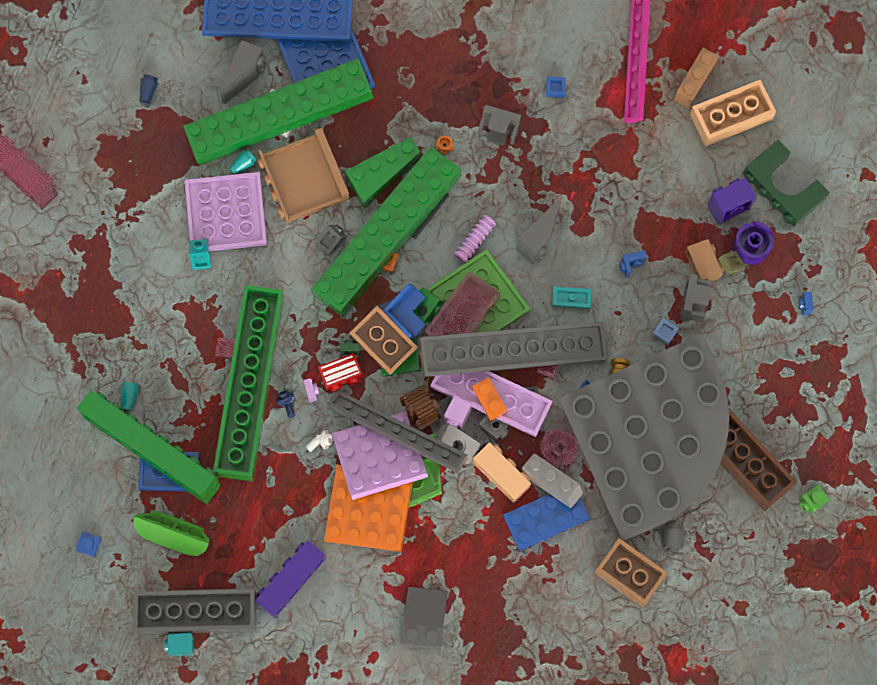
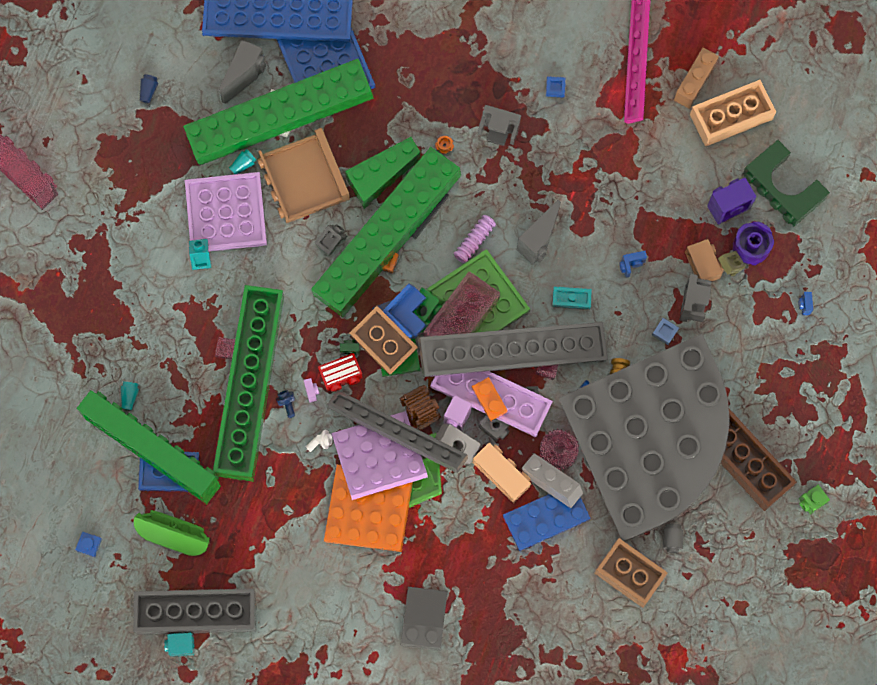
dark purple brick [255,540,326,618] -> none

